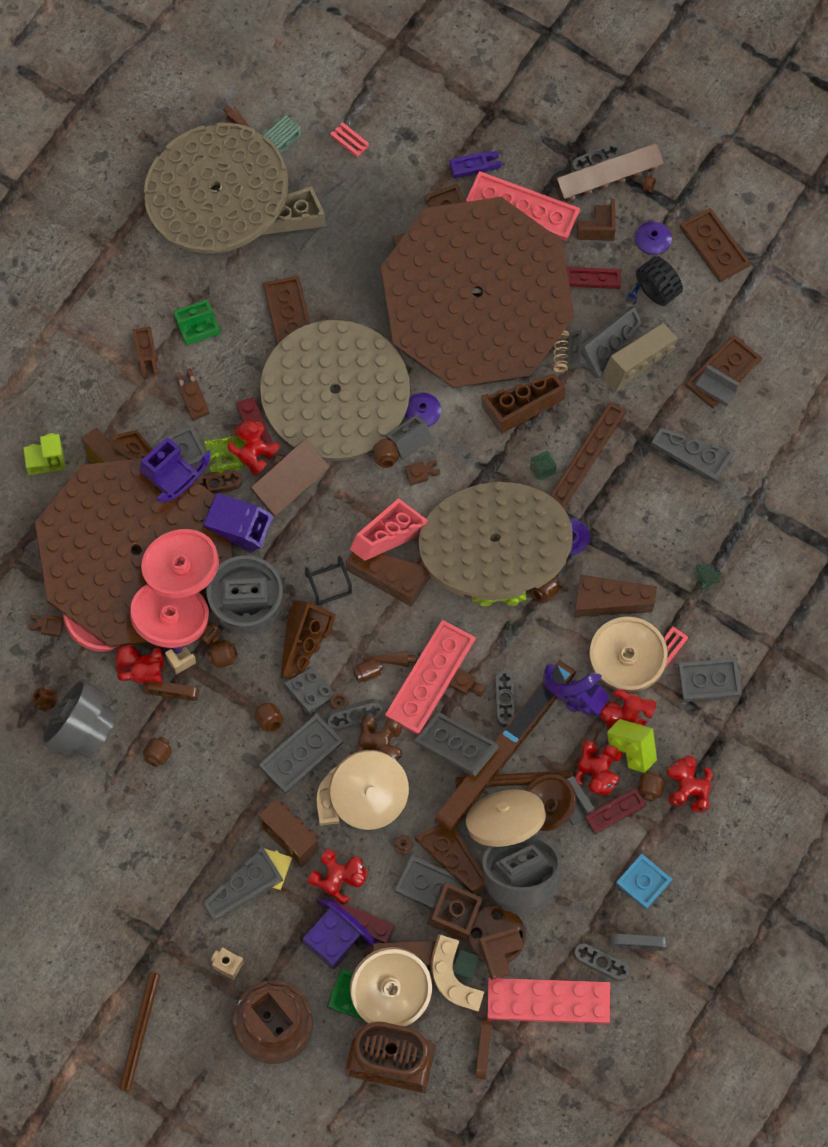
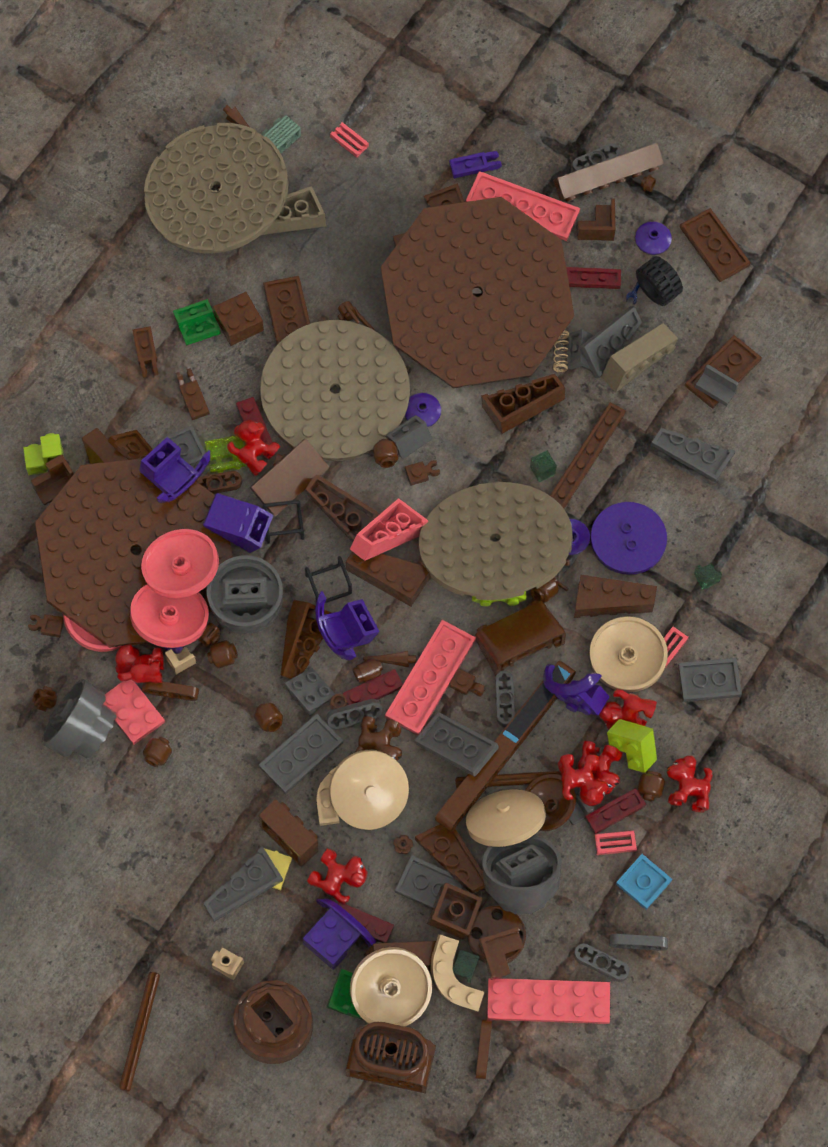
none -> reddish brown panel [31,455,74,505]
none -> coral plate [103,680,165,745]
none -> reddish brown brick [213,292,264,346]
none -> black piece [263,500,305,544]
none -> reddish brown wedge [306,474,380,543]
none -> dark purple piece [316,591,380,660]
none -> reddish brown plant [338,301,375,331]
none -> dark red plate [342,669,403,712]
none -> reddish brown windscreen [475,600,566,676]
none -> red animal [558,754,609,806]
none -> dark purple plate [591,502,667,575]
none -> coral tile [594,831,637,855]

